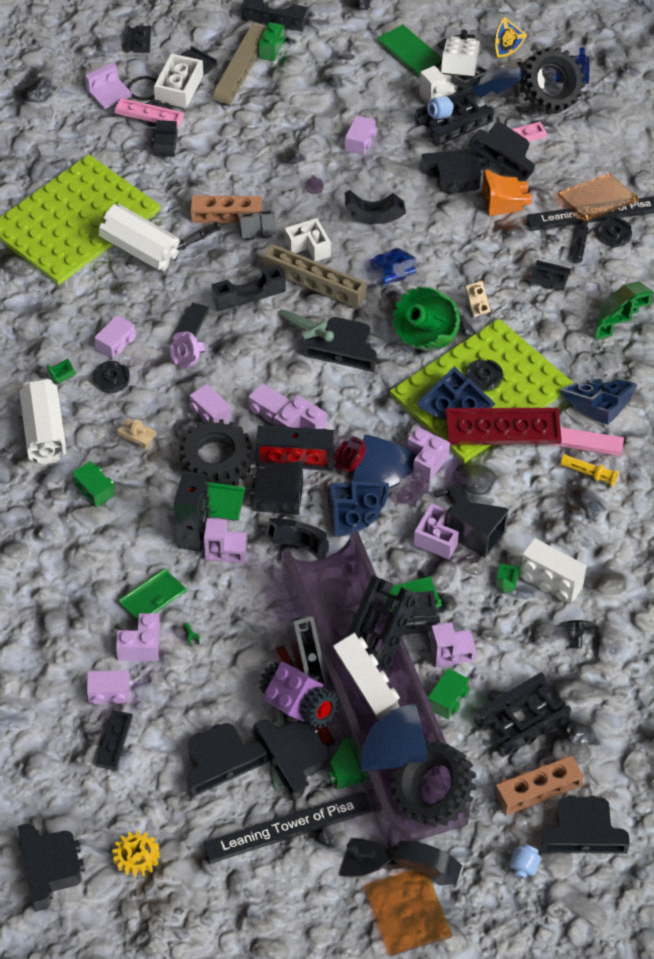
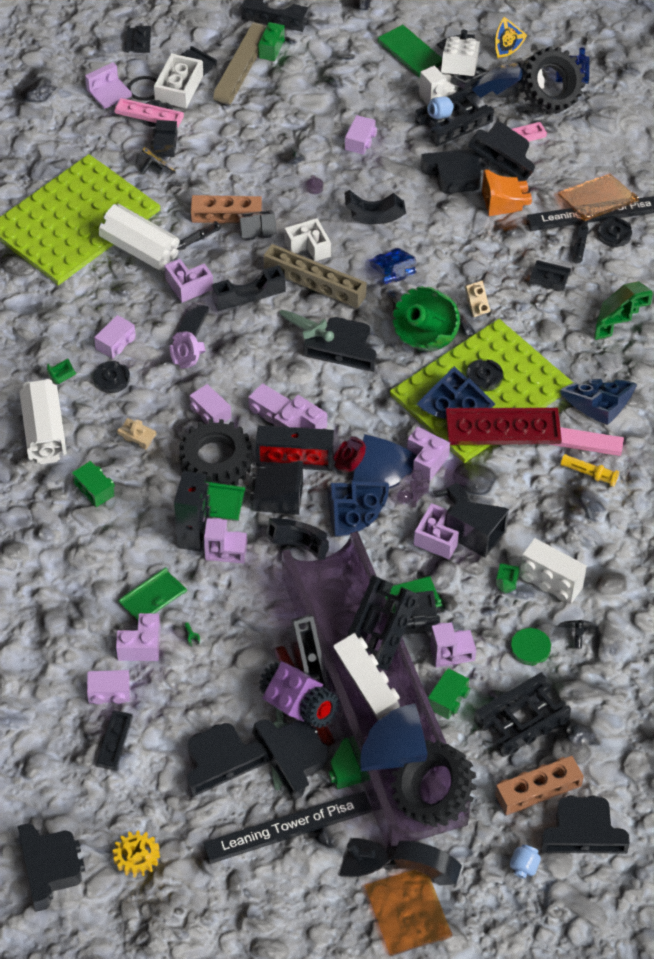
none -> black shield [139,147,176,174]
none -> lavender brick [164,259,213,303]
none -> green tile [511,628,551,666]

